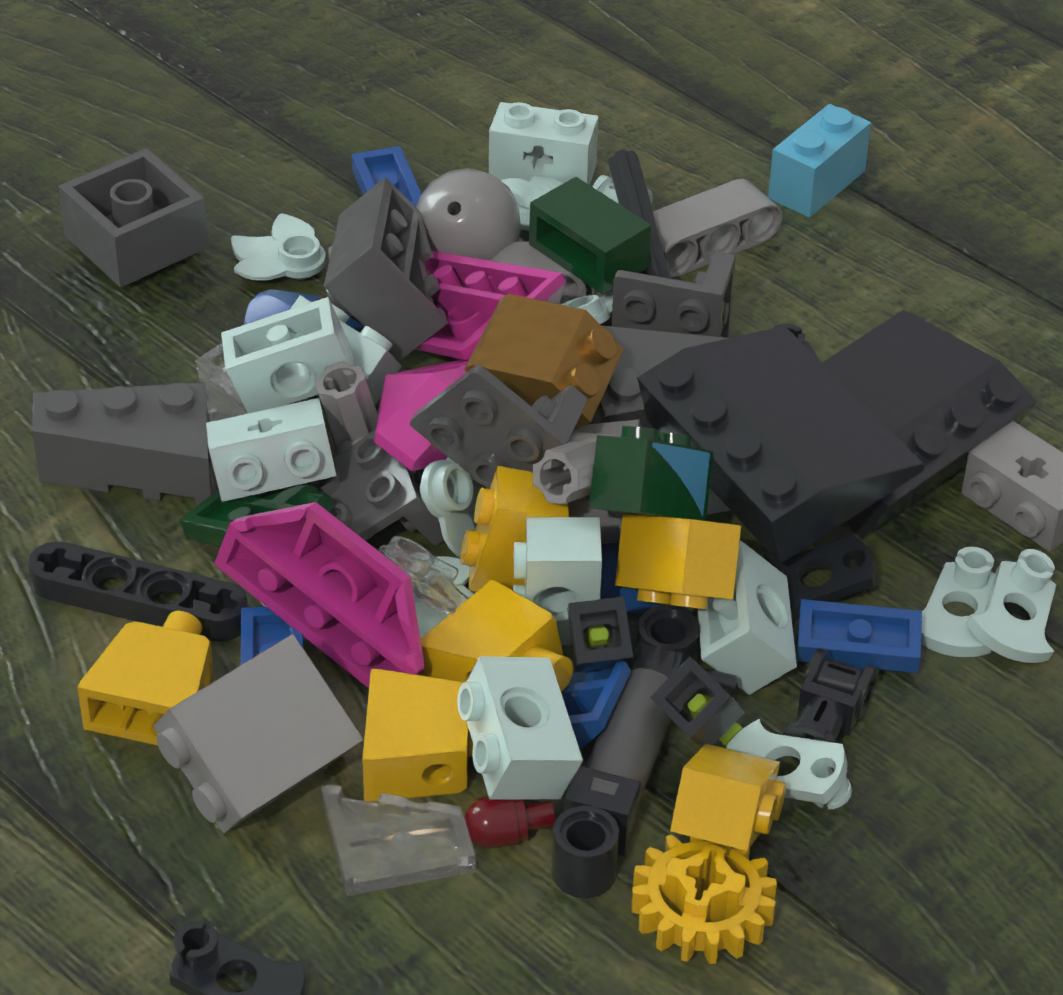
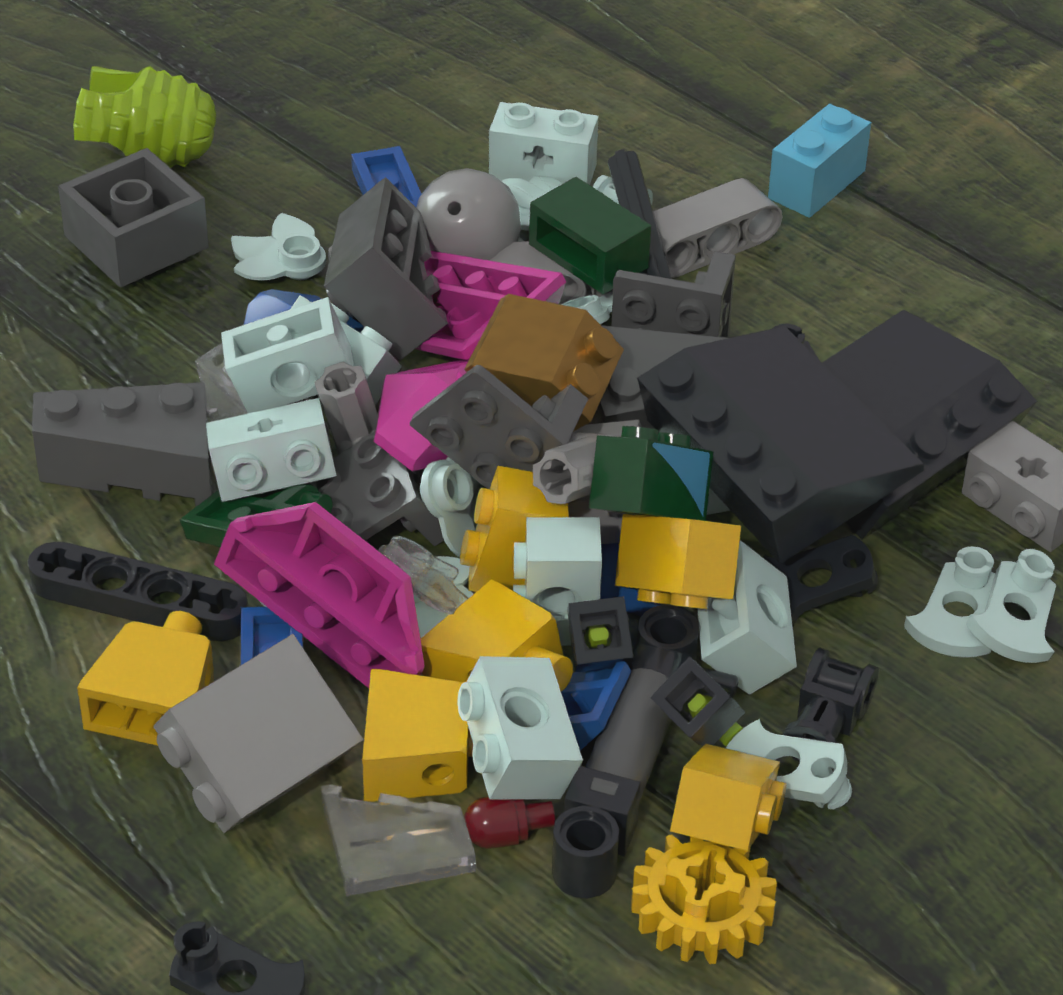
blue plate [796,599,922,673] -> none
none -> lime hair [73,65,216,168]

